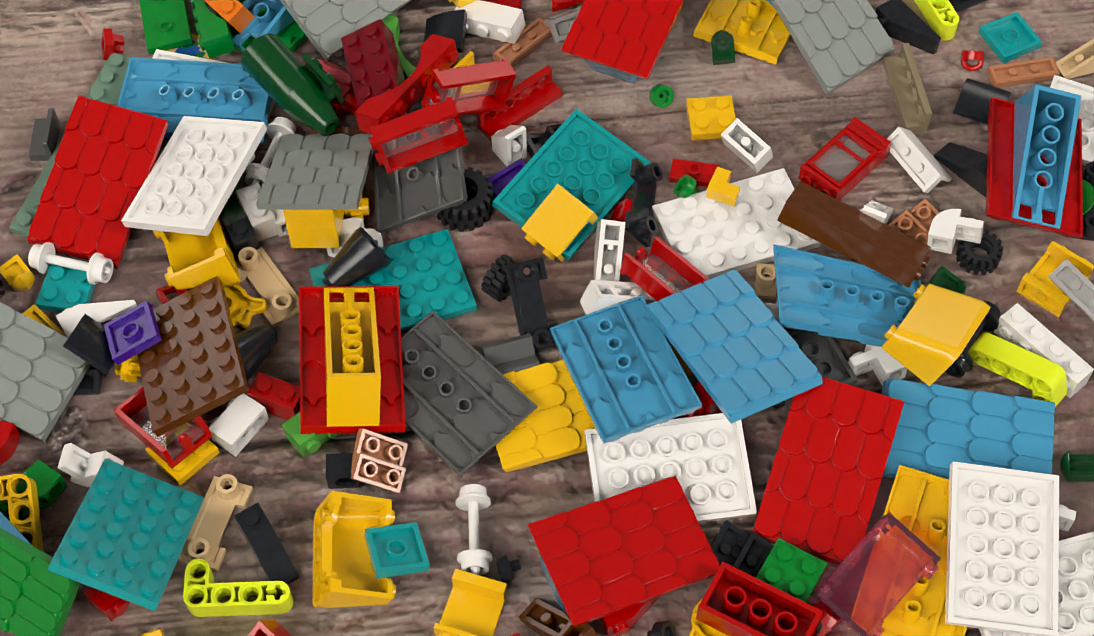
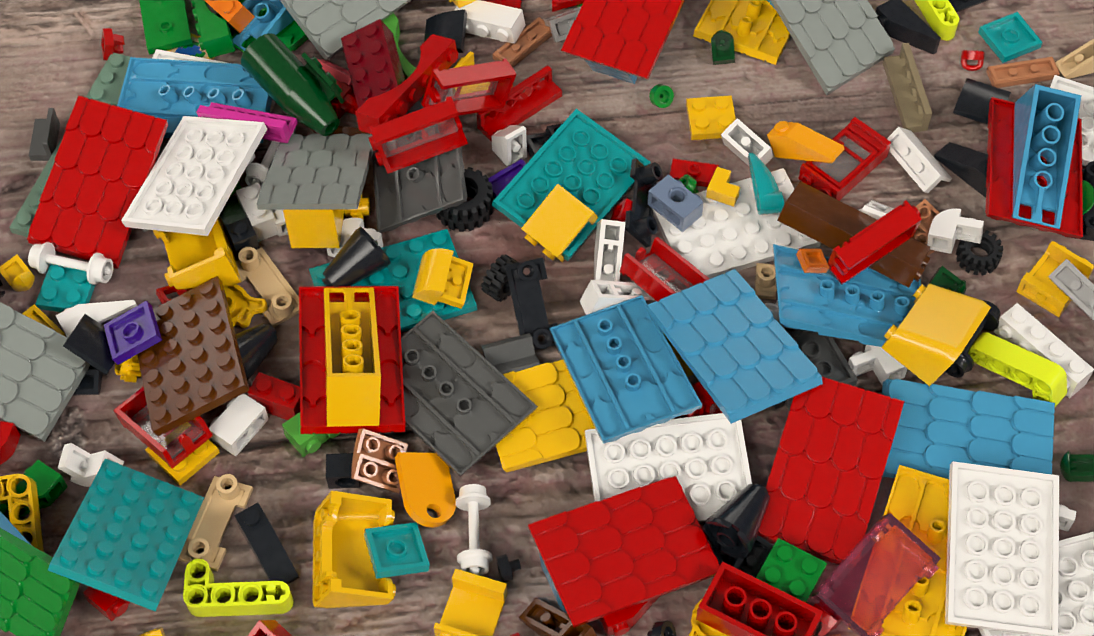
none -> dark pink fence [197,102,298,143]
none -> light orange tile [395,452,456,528]
none -> yellow brick [412,248,474,309]
none -> sand blue brick [648,174,704,232]
none -> black cone [702,484,770,559]
none -> teal piece [748,153,784,215]
none -> light orange slope [767,121,845,163]
none -> orange tile [796,249,829,273]
none -> red door [828,200,922,285]

